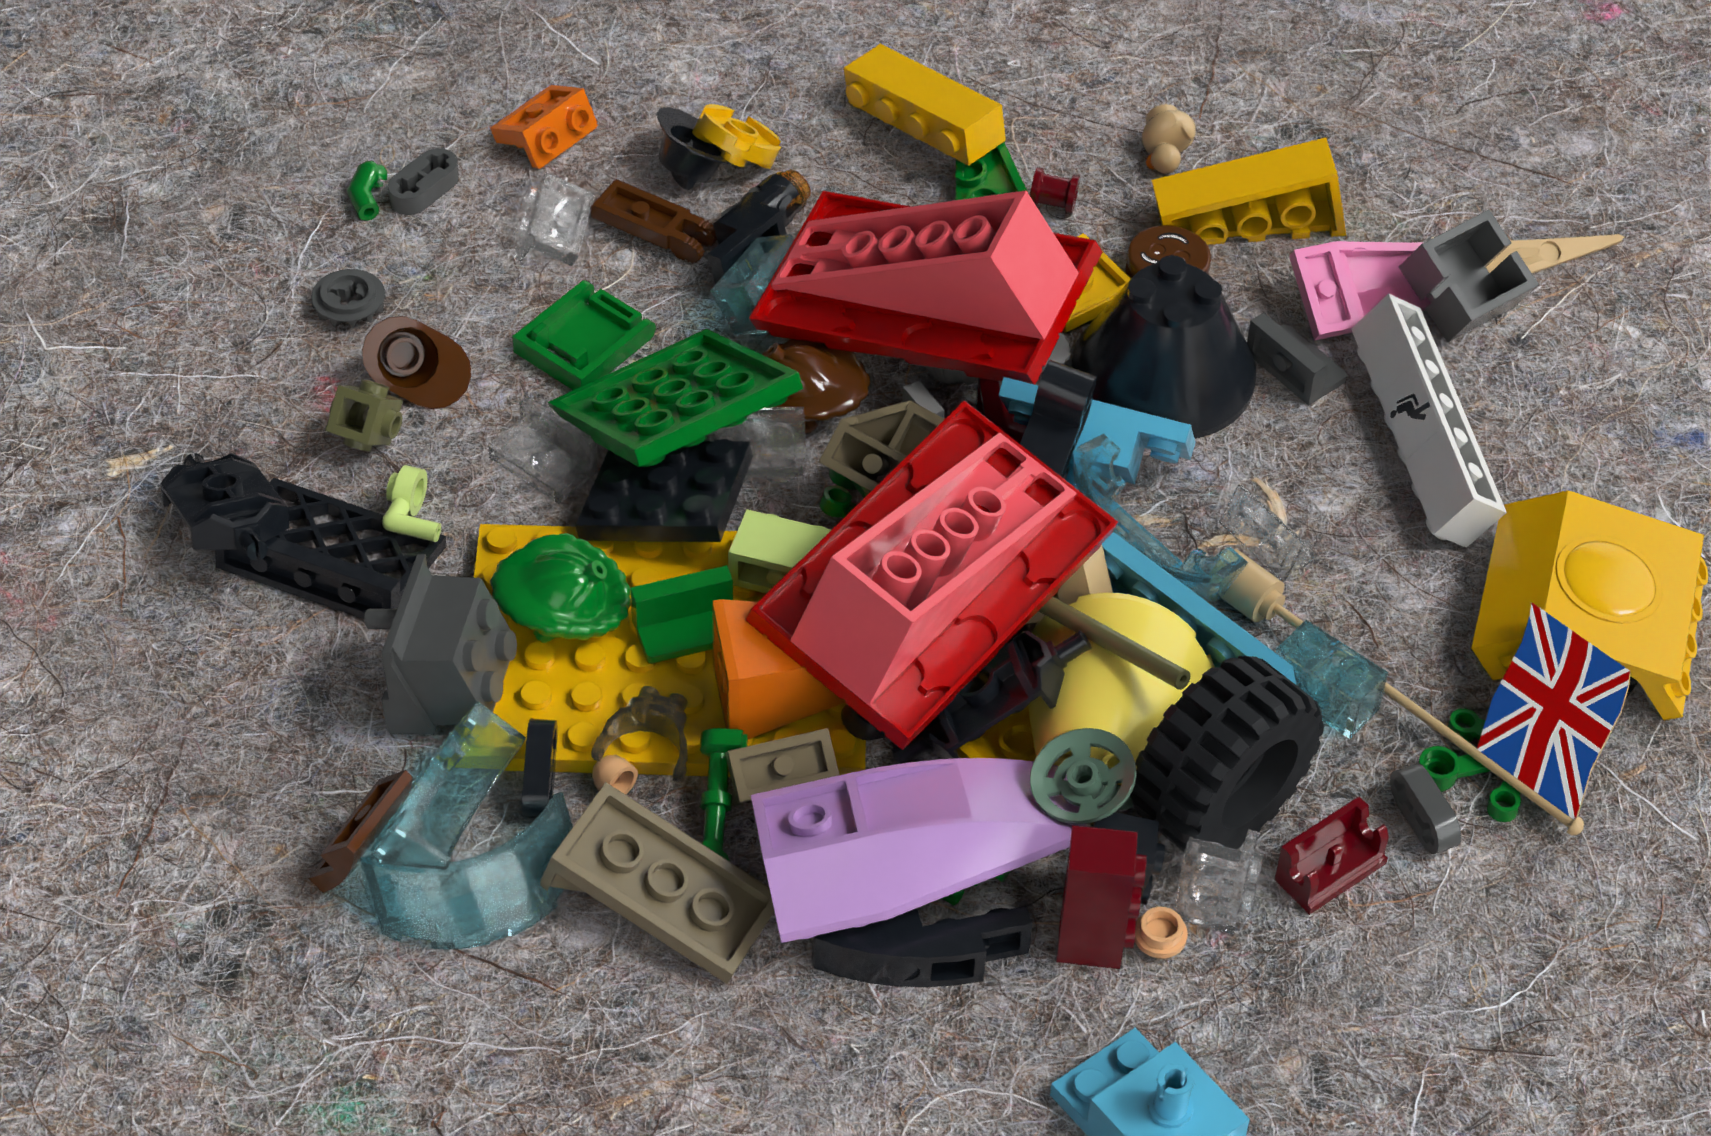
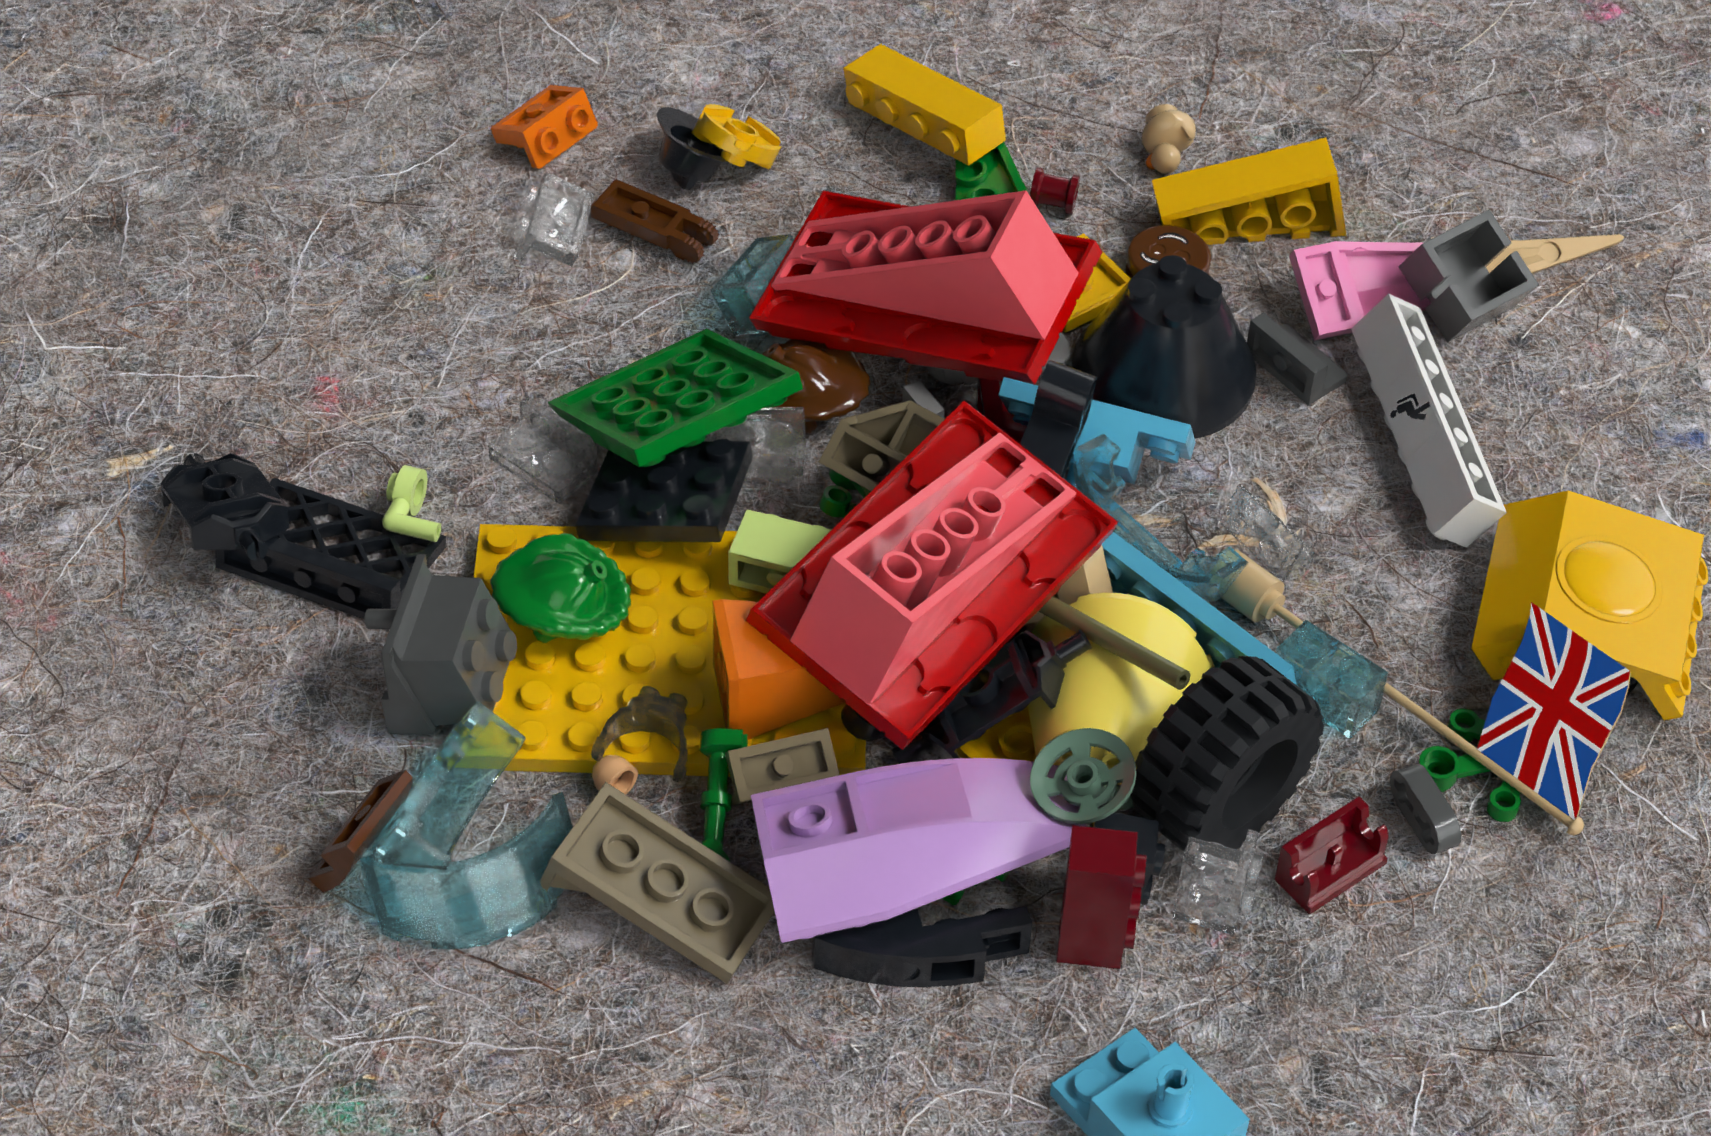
dark grey gear [311,269,386,329] -> none
olive brick [325,379,403,452] -> none
green arm [347,160,388,221] -> none
reddish brown piece [362,316,472,409] -> none
dark grey beam [387,148,459,215] -> none
green container [512,280,656,390] -> none
black beam [522,719,558,819] -> none
green panel [631,565,733,663] -> none
black plate [707,169,811,295] -> none
light nougat plate [1135,907,1188,959] -> none

